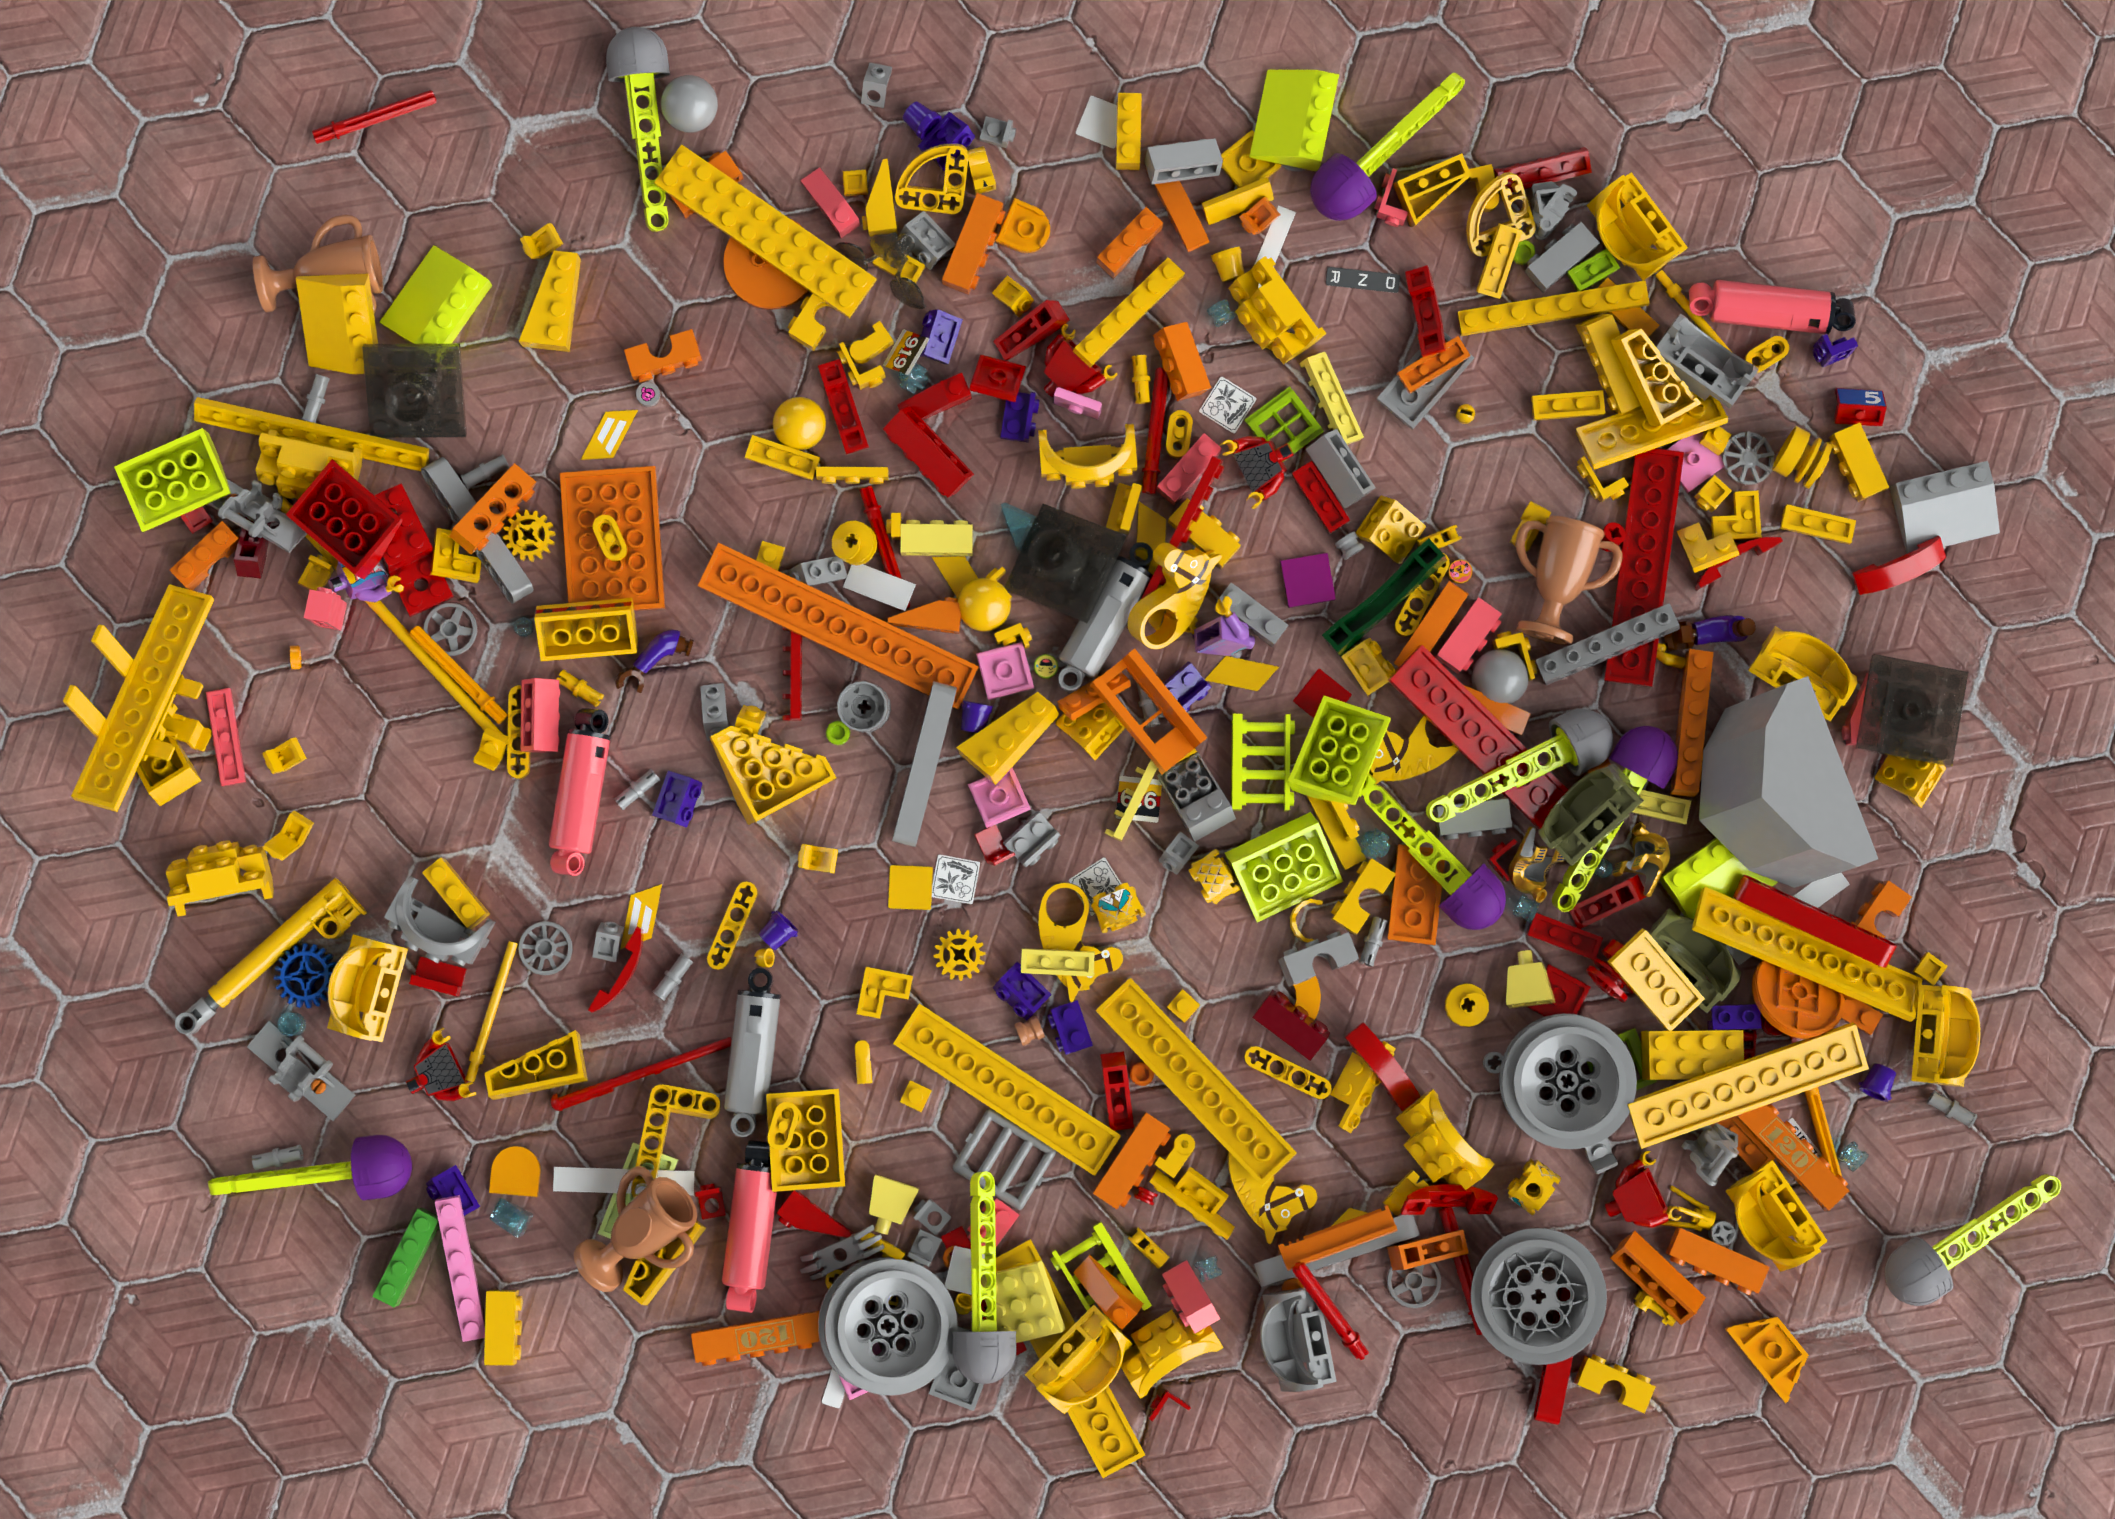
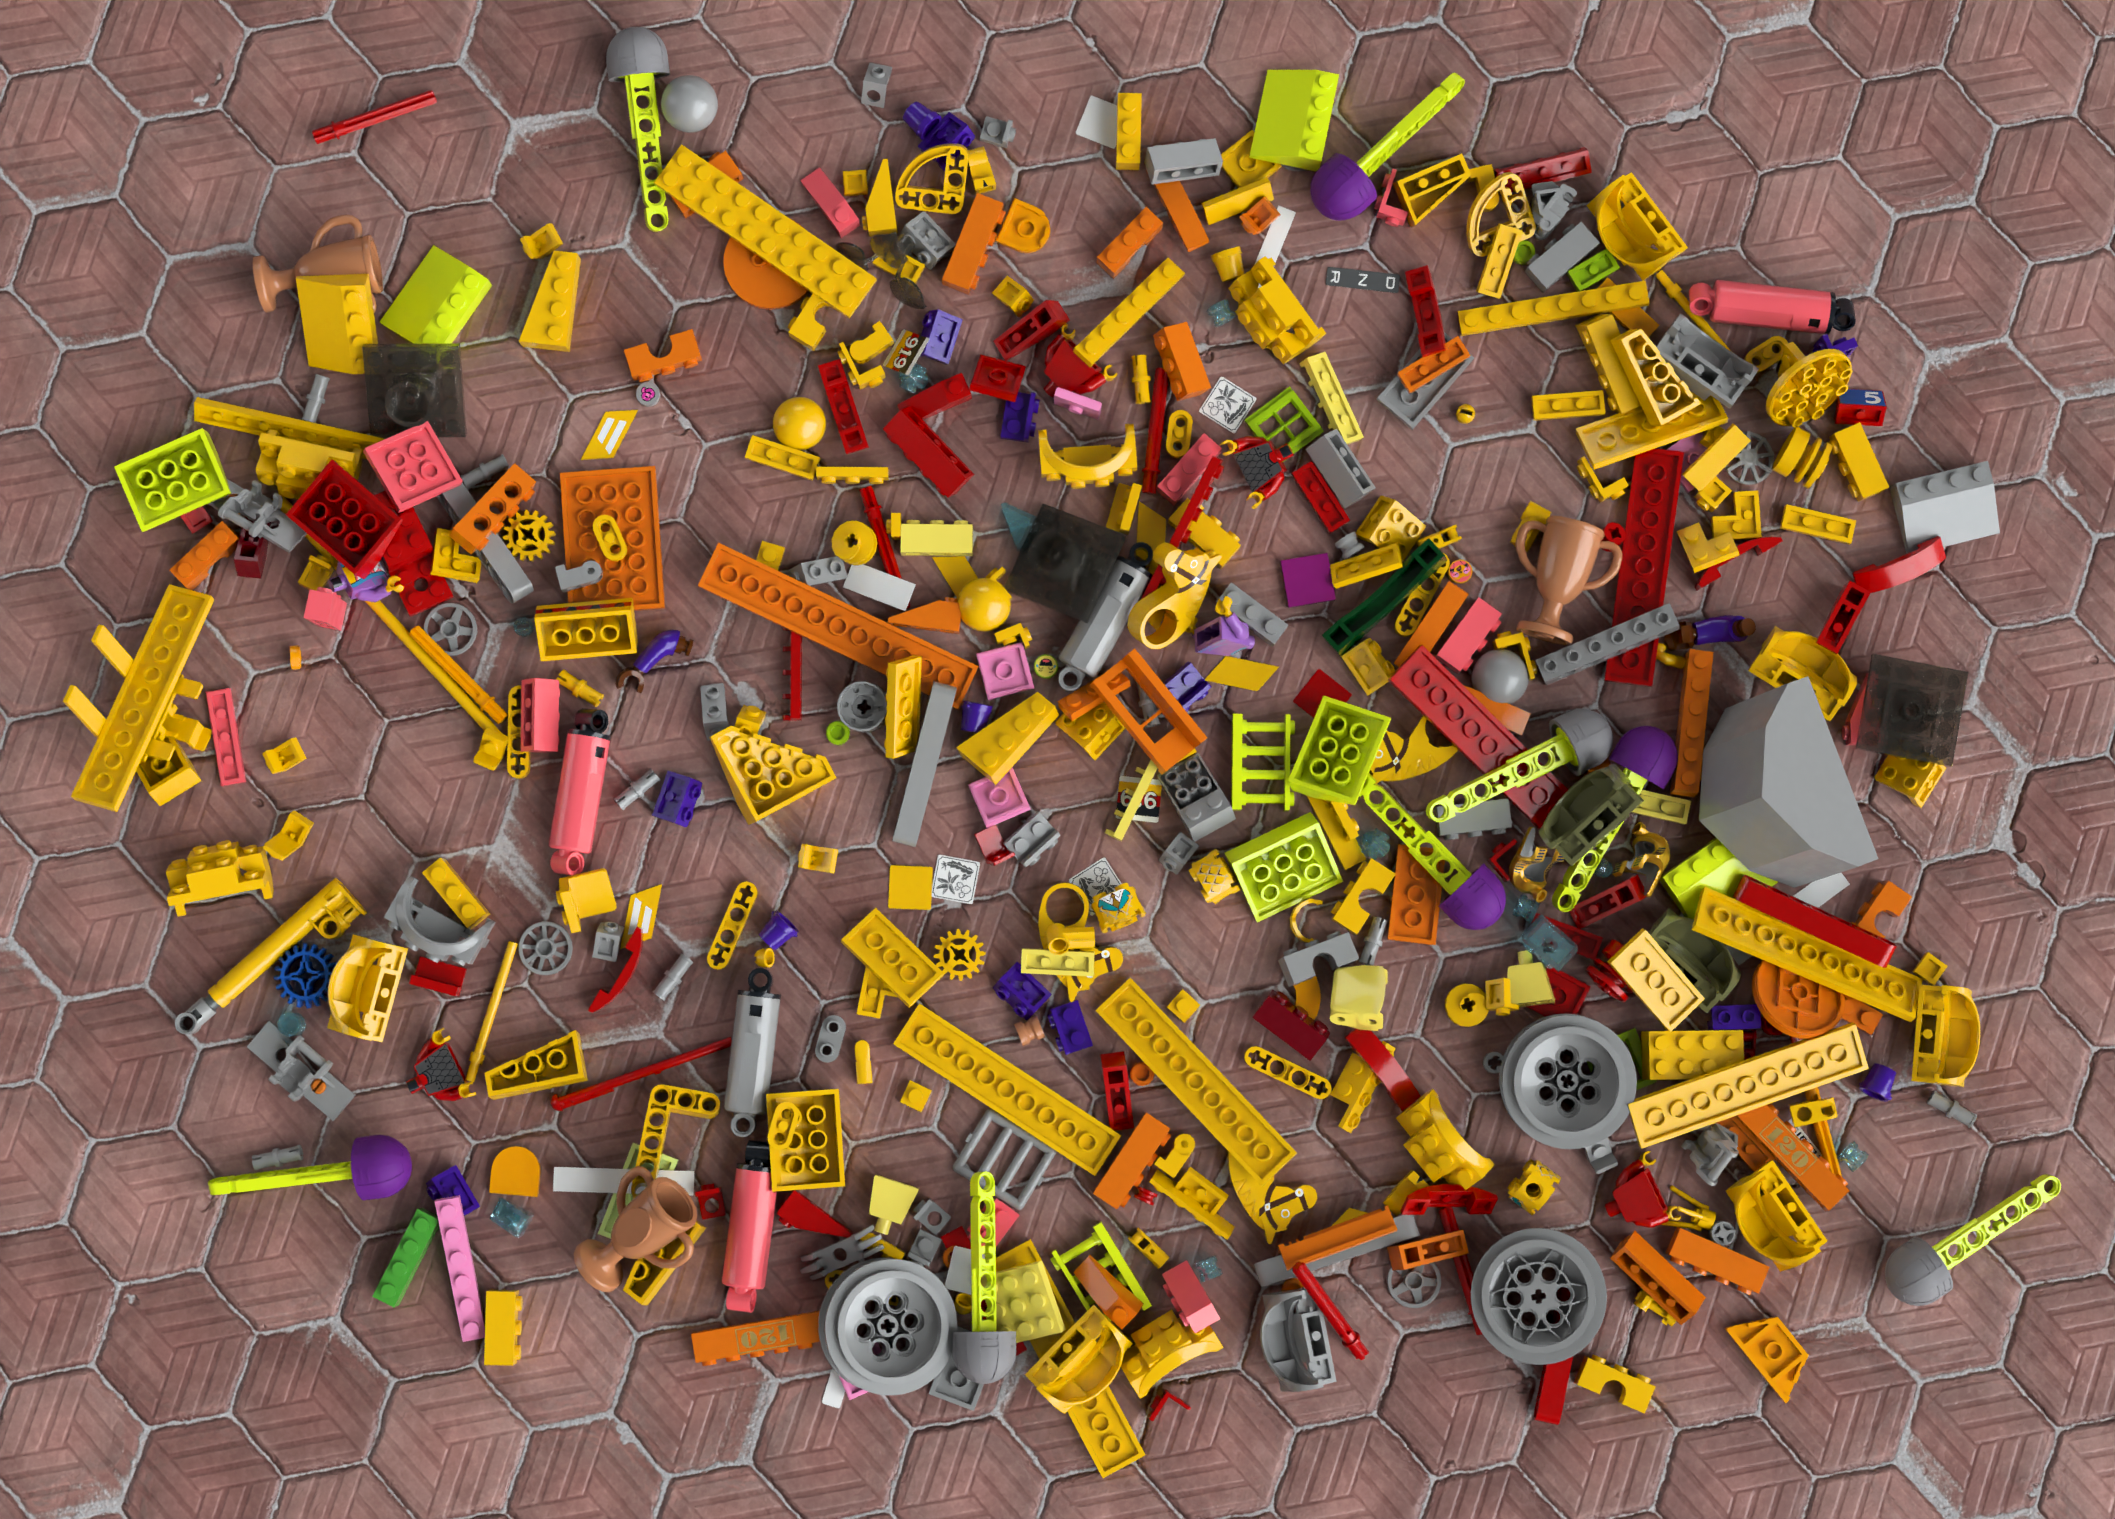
none -> coral plate [363,421,463,513]
none -> light grey leg [555,561,603,593]
none -> yellow bracket [556,868,617,933]
none -> light grey plate [815,1015,846,1063]
none -> yellow plate [841,908,944,1008]
none -> yellow plate [884,655,922,759]
none -> yellow piece [1045,923,1095,955]
none -> yellow plate [1330,543,1403,589]
none -> light yellow piece [1330,965,1388,1031]
none -> yellow bracket [1485,978,1519,1016]
none -> clear light blue brick [1522,914,1578,972]
none -> yellow tile [1682,424,1751,491]
none -> yellow bracket [1766,342,1852,427]
none -> yellow leg [1788,1097,1838,1127]
none -> red slope [1816,581,1871,655]

